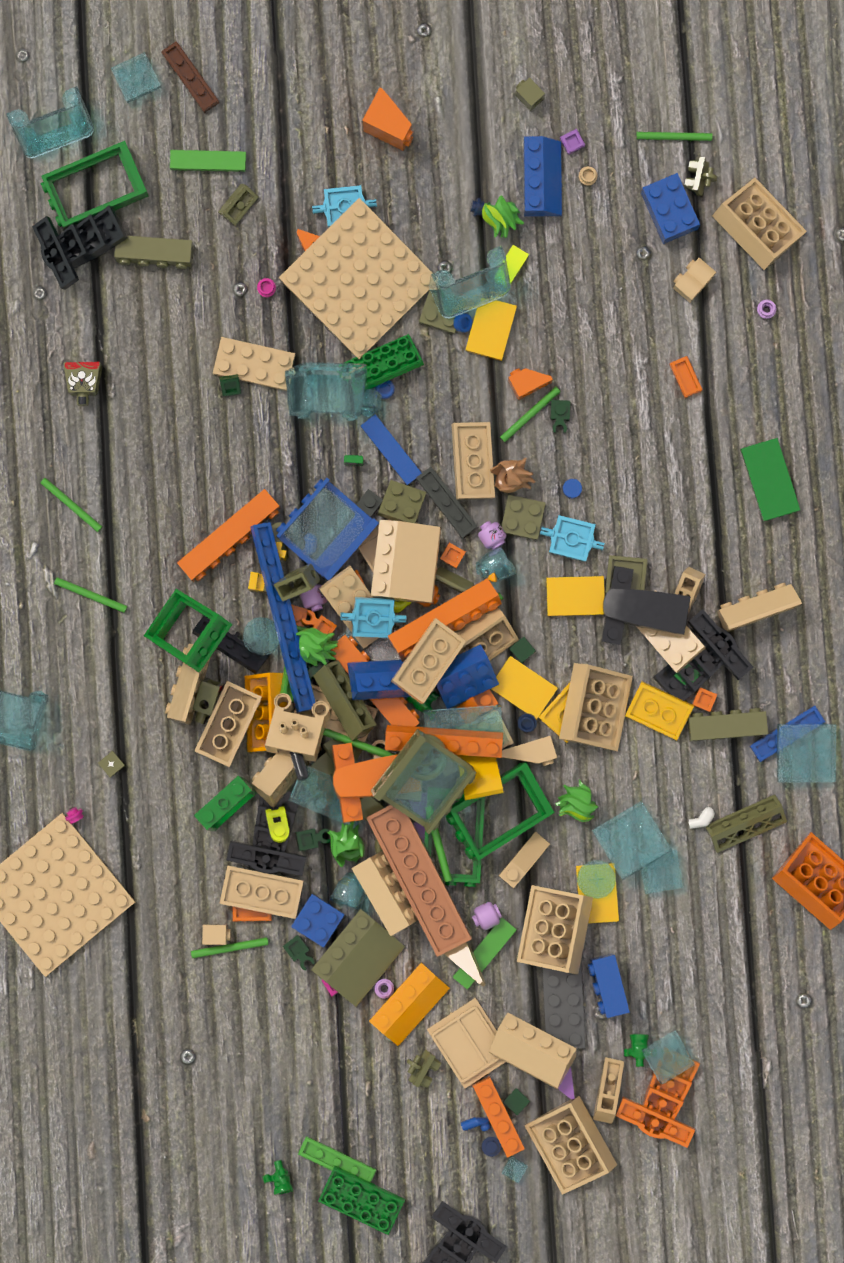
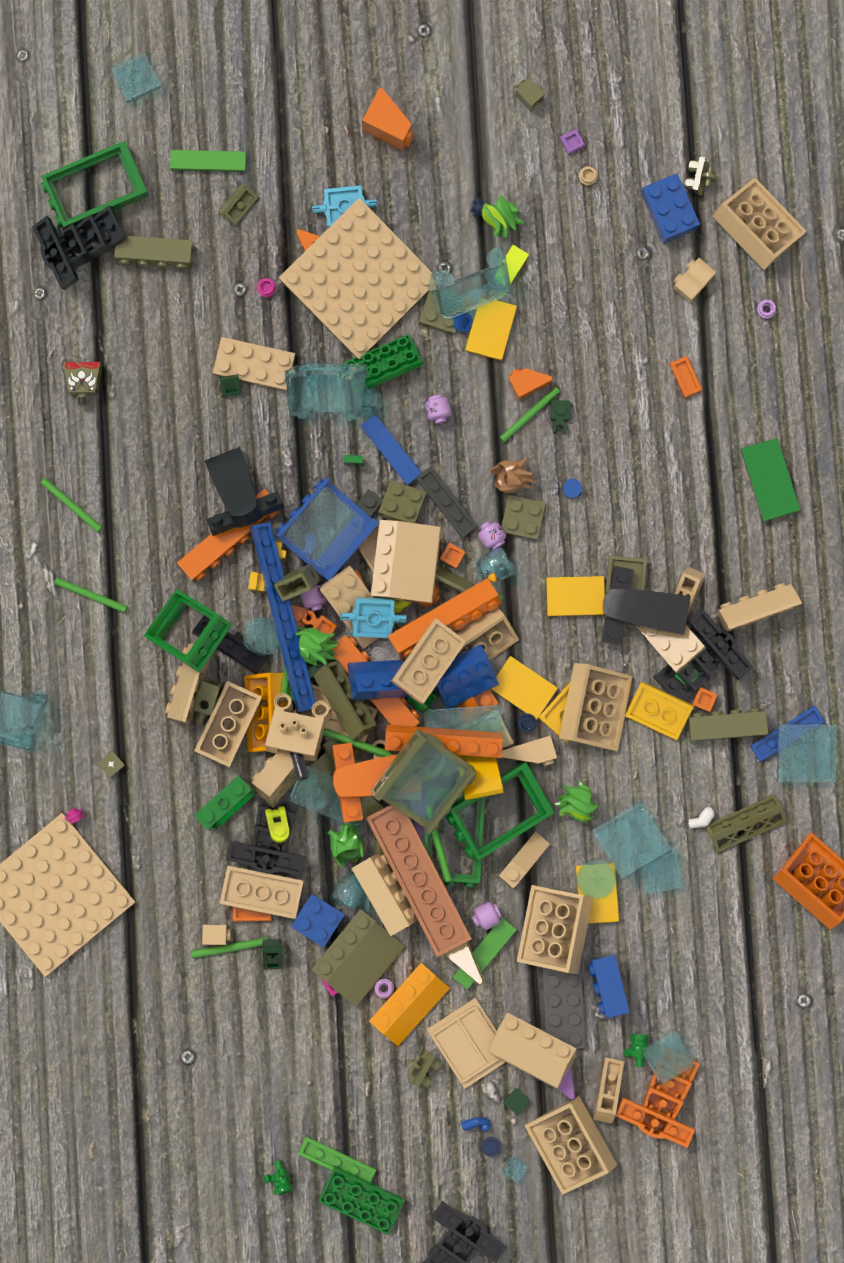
clear light blue windscreen [6,86,94,158] -> none
reddish brown tile [161,41,220,113] -> none
dark green plate [283,935,315,970] -> none
dark green plate [295,828,331,851] -> none
blue tile [375,380,394,399] -> none
tan plate [451,422,495,500] -> none
orange brick [472,1076,525,1158] -> none
dark green tile [509,637,536,663] -> none
blue slope [523,136,562,217] -> none
medium azure plate [540,515,605,562] -> none
bright green bar [636,132,712,141] -> none
none -> black slope [205,447,284,536]
none -> dark green slope [262,939,283,969]
none -> lavender head [425,395,452,424]

